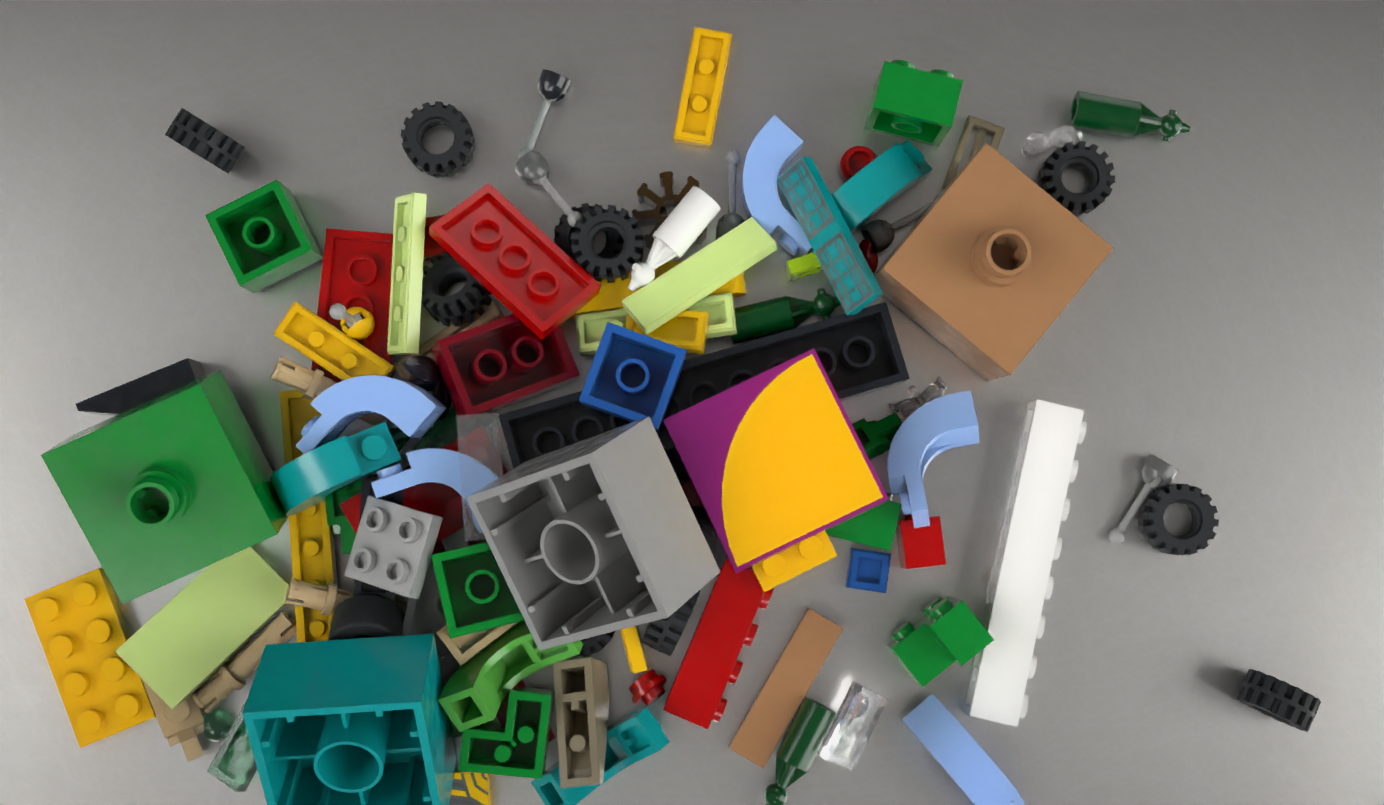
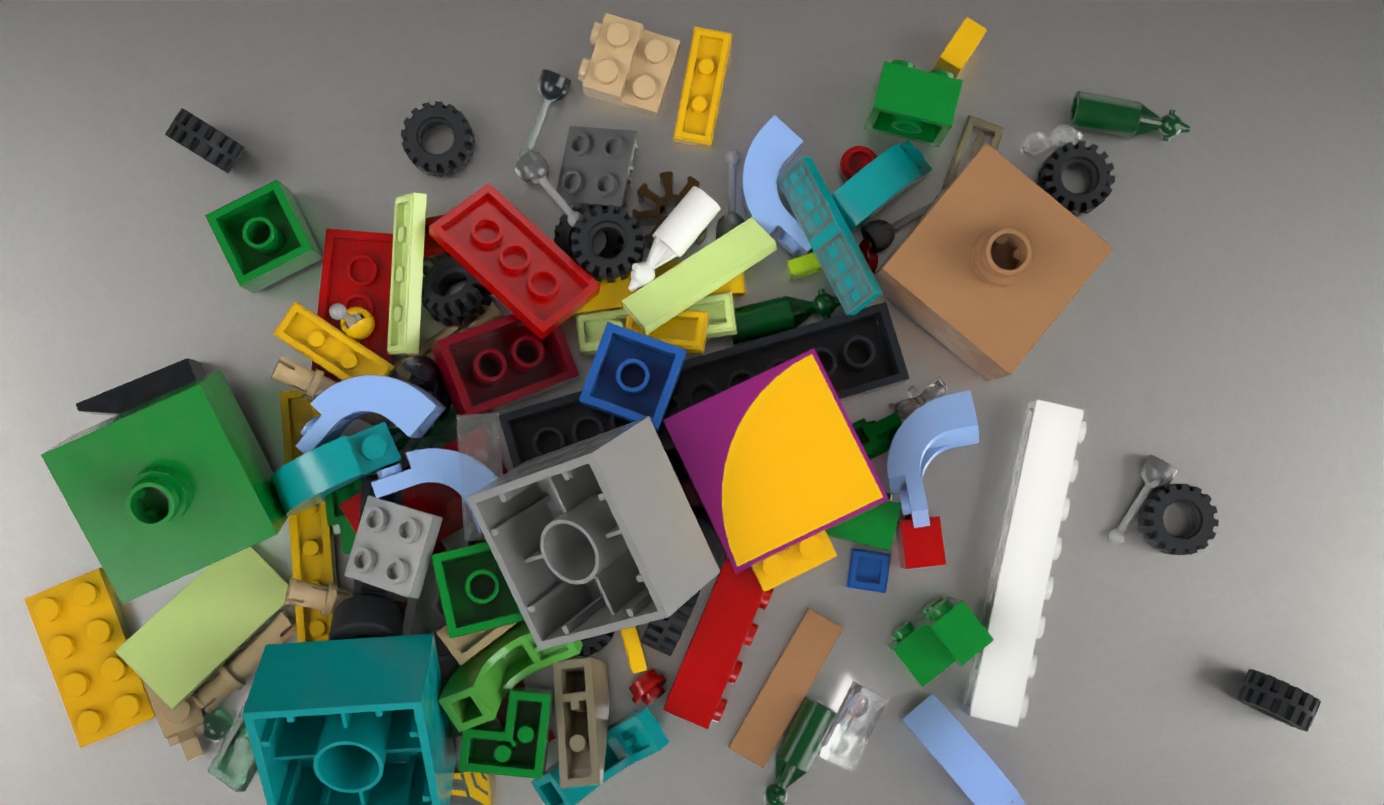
none -> dark grey hinge [556,126,638,211]
none -> tan plate [578,13,680,117]
none -> yellow piece [934,17,987,78]

